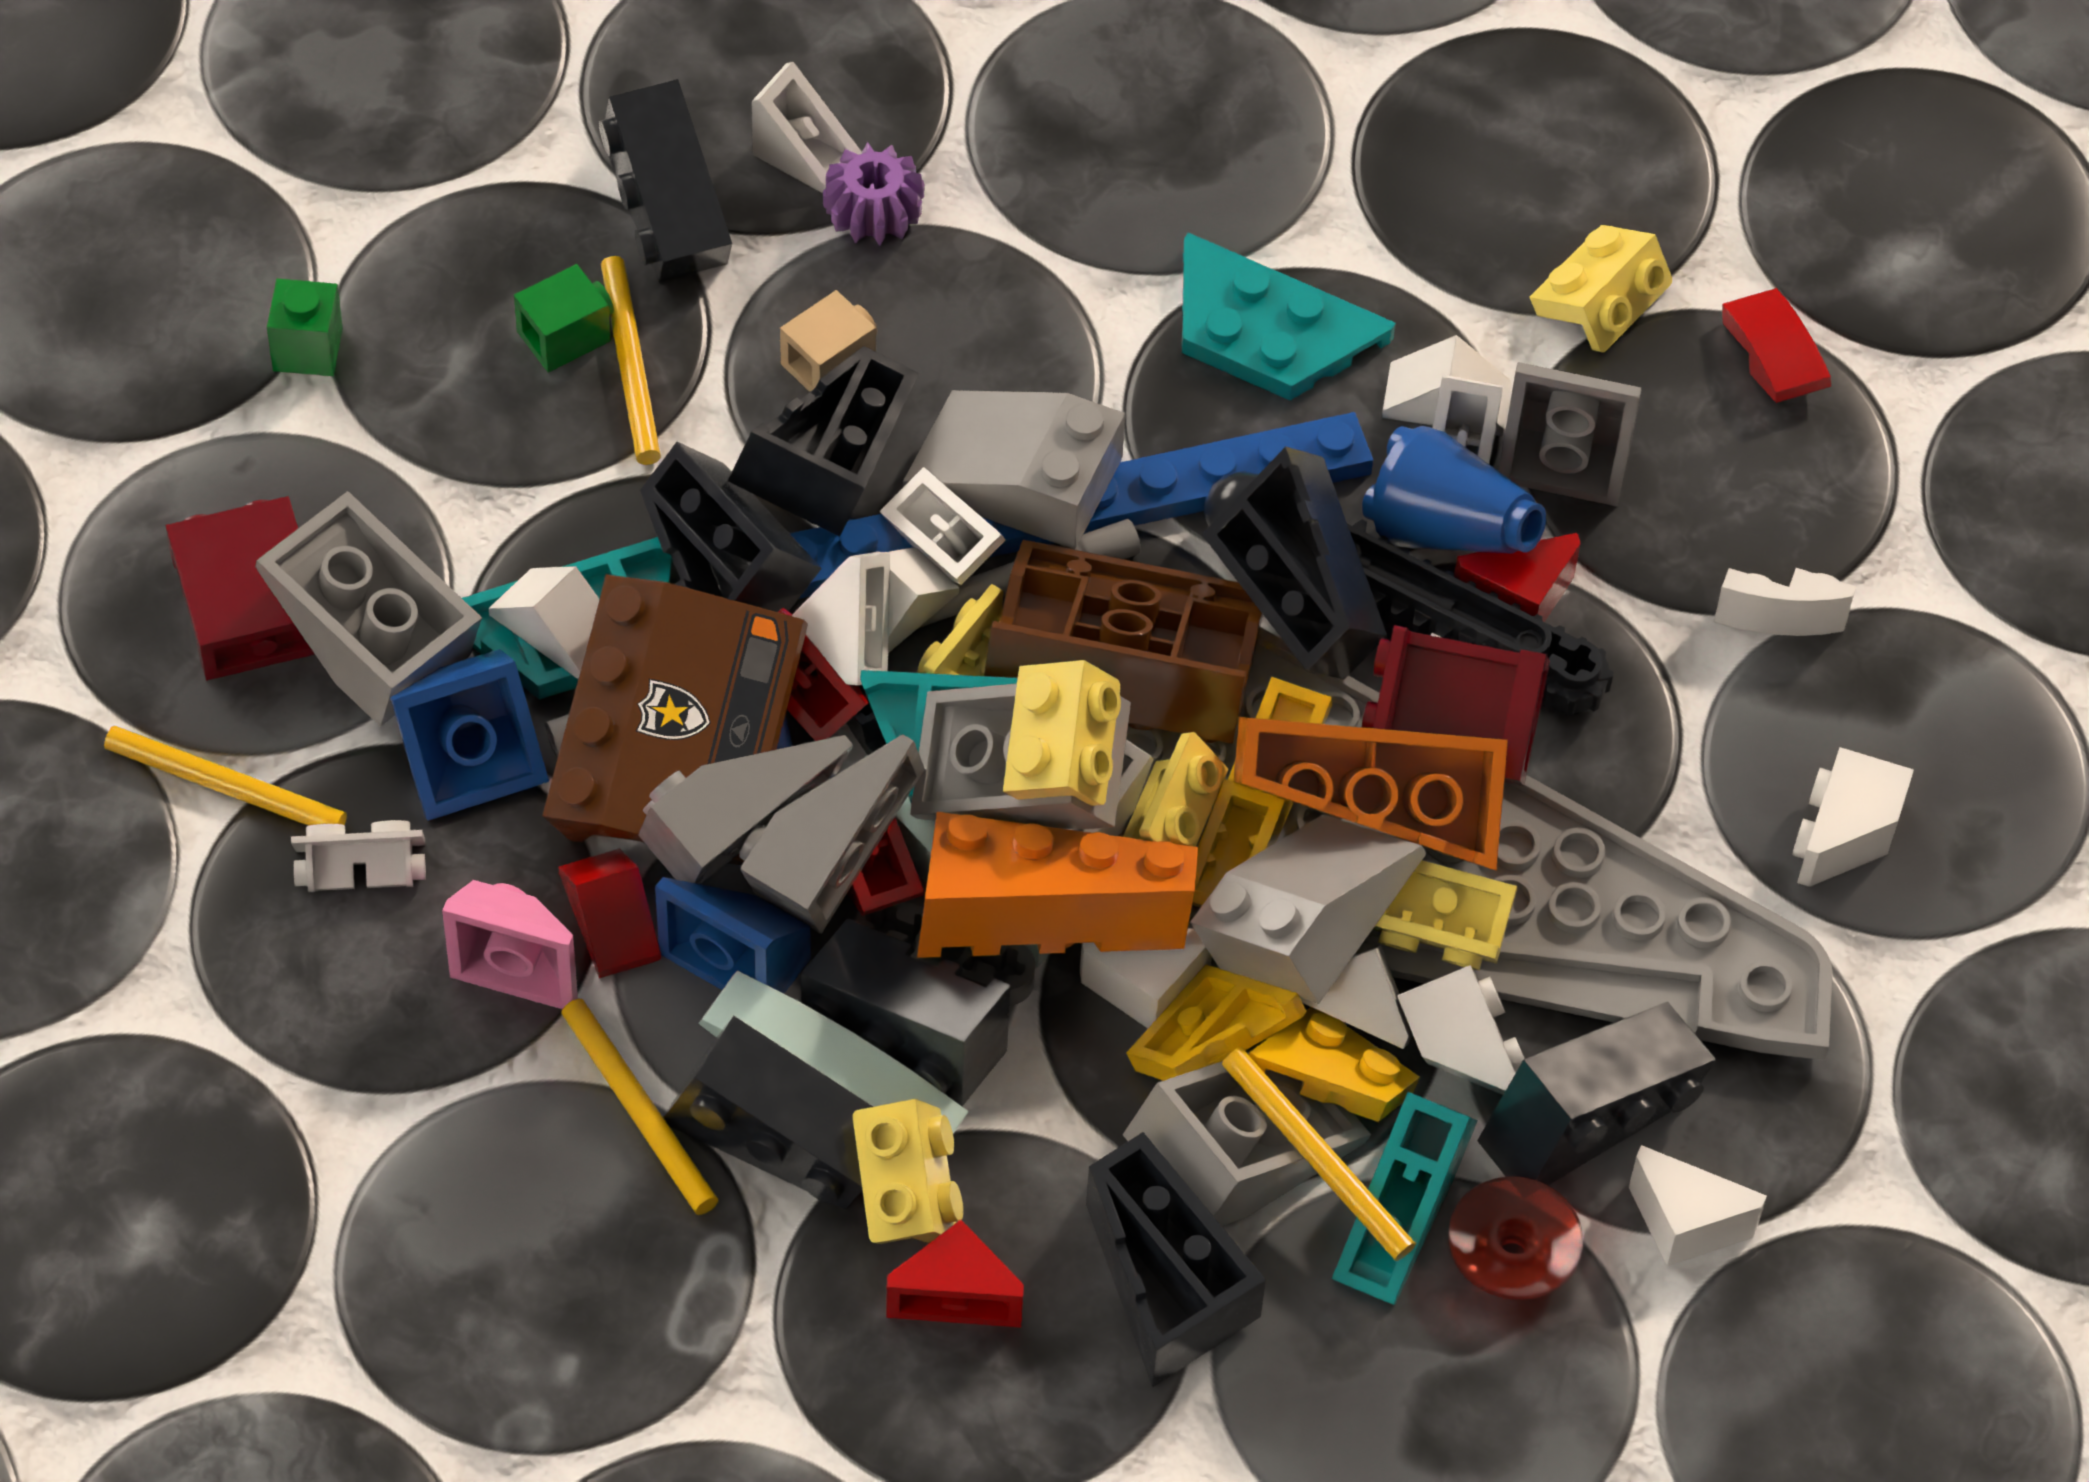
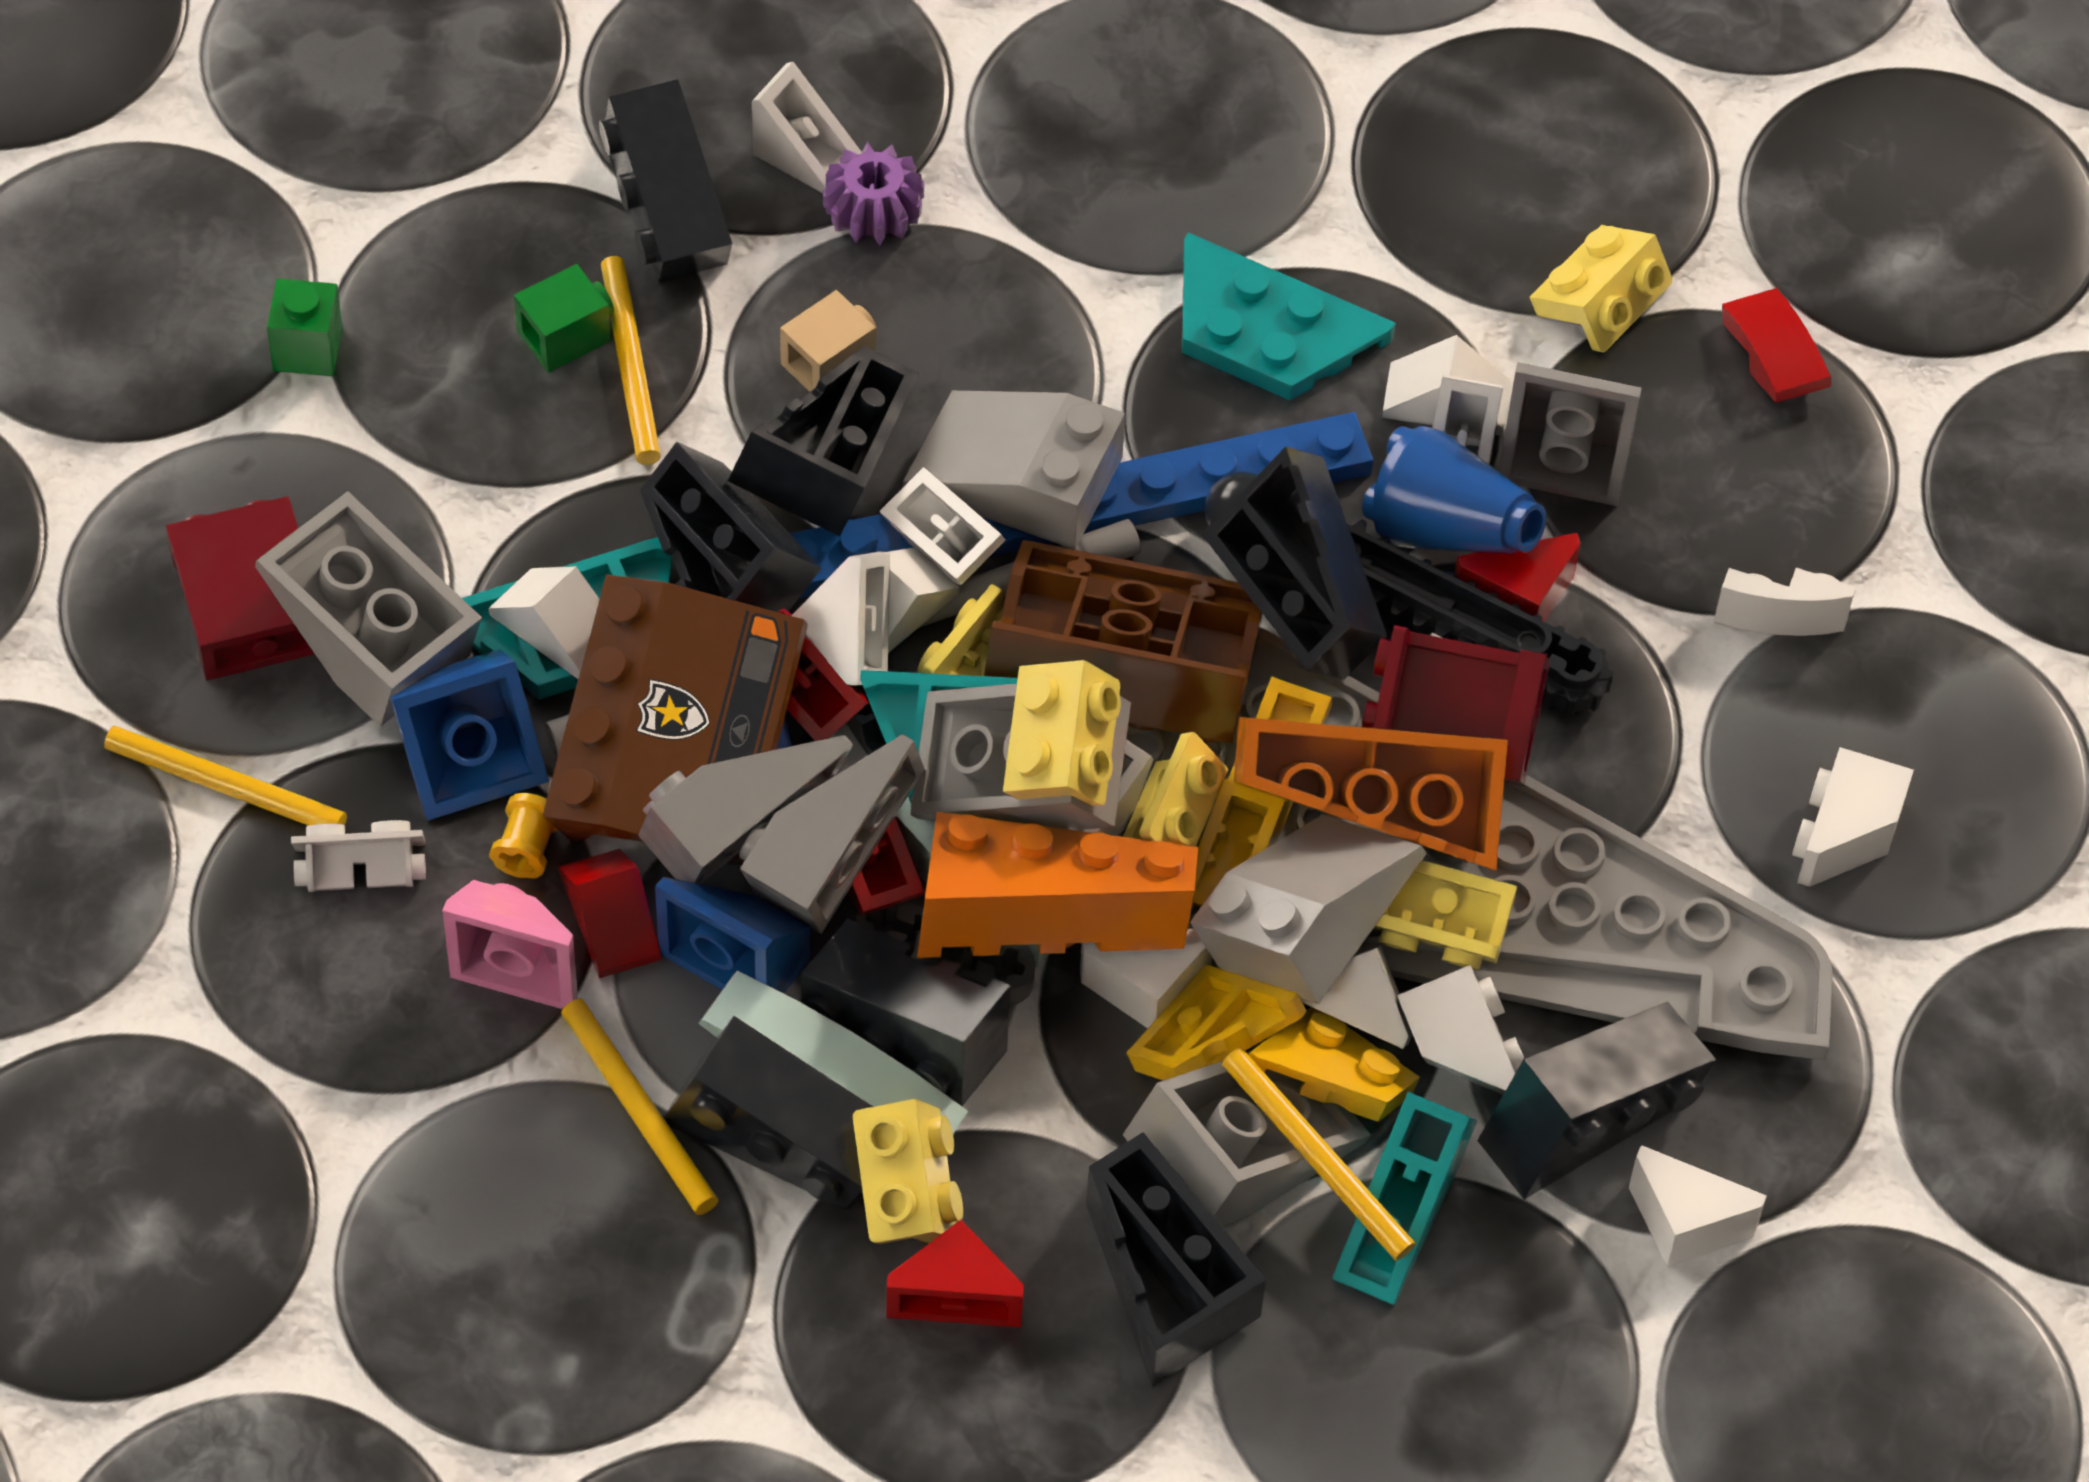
clear red dish [1448,1176,1583,1300] -> none
none -> yellow bush [489,793,557,879]

